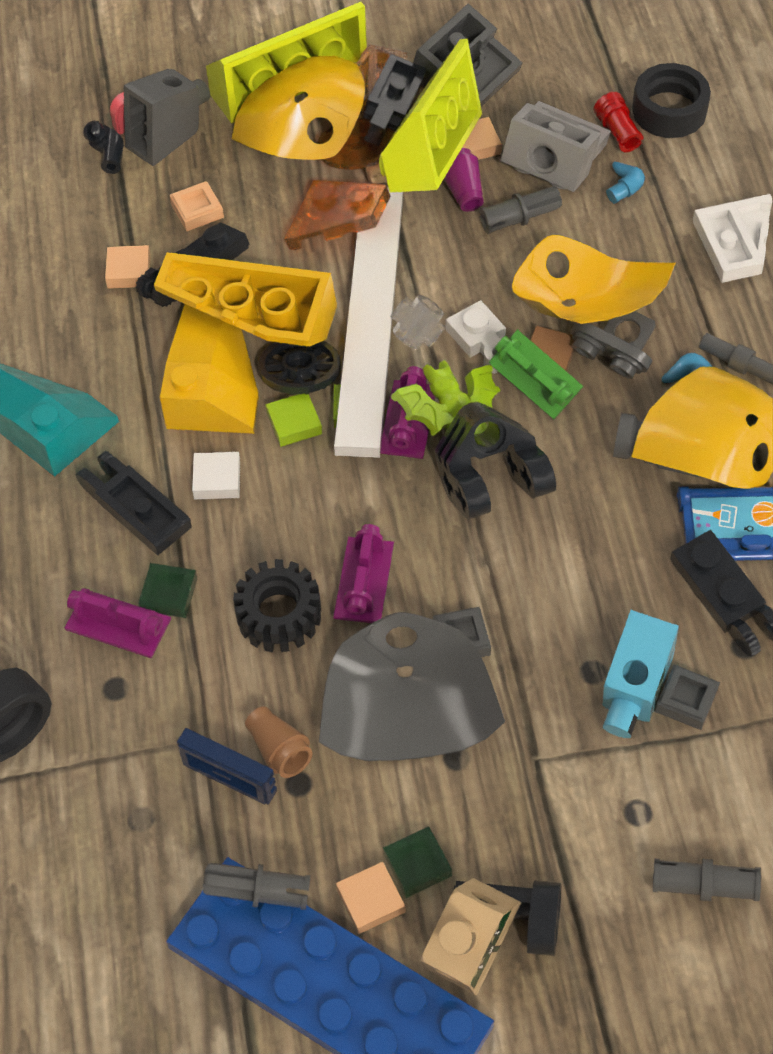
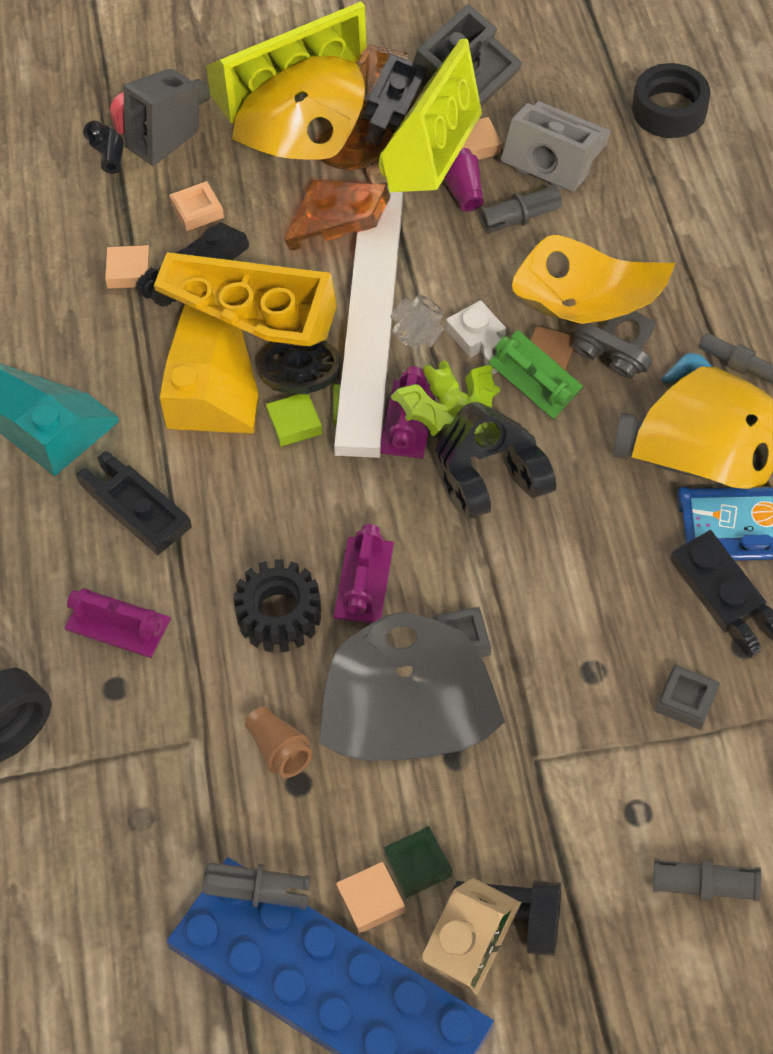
clear green tile [138,563,198,618] -> none
dark blue tile [177,728,277,805] -> none
white tile [192,452,240,500] -> none
red pin [593,92,644,152] -> none
medium azure torso [602,610,679,738] -> none
dark azure animal [606,161,645,204] -> none
white wing [693,194,772,283] -> none

